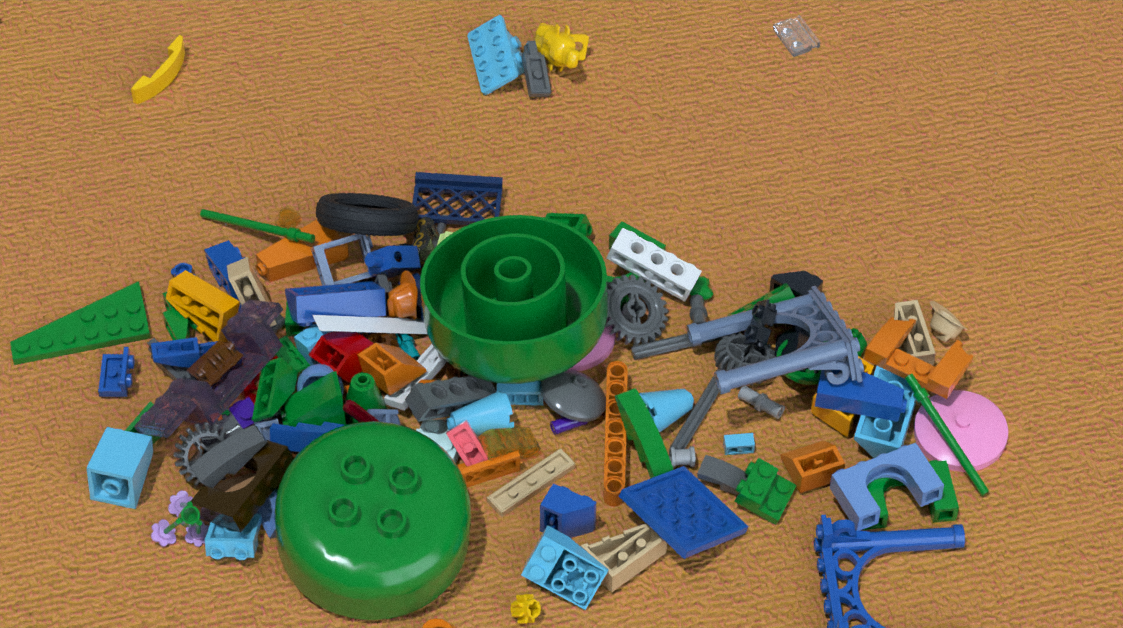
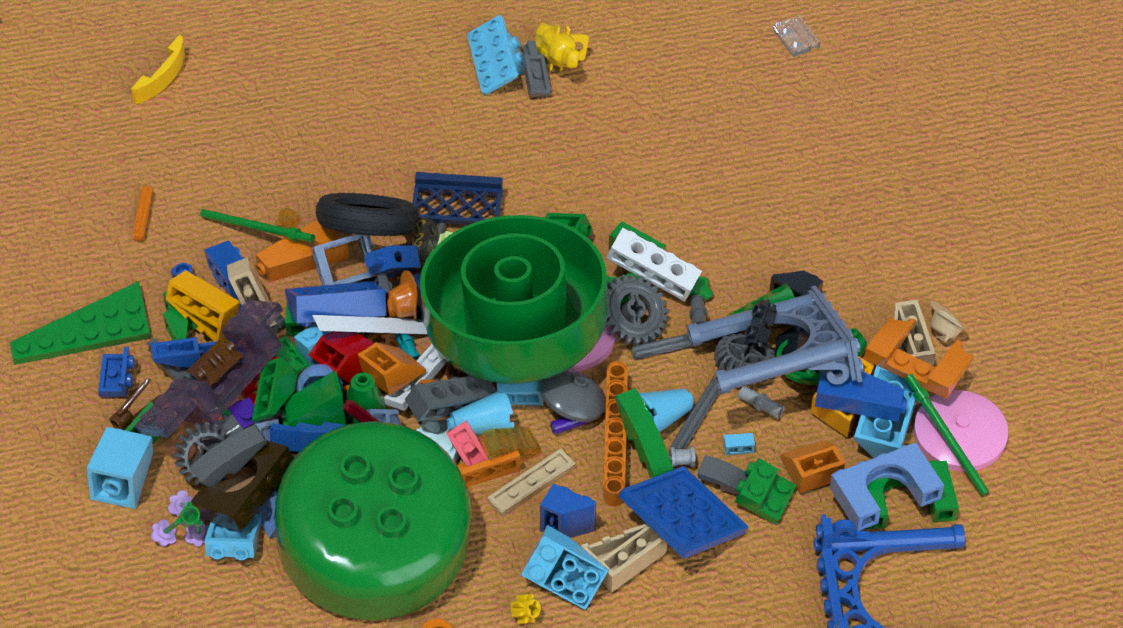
none -> reddish brown plant [109,378,150,430]
none -> orange axle [132,186,153,241]

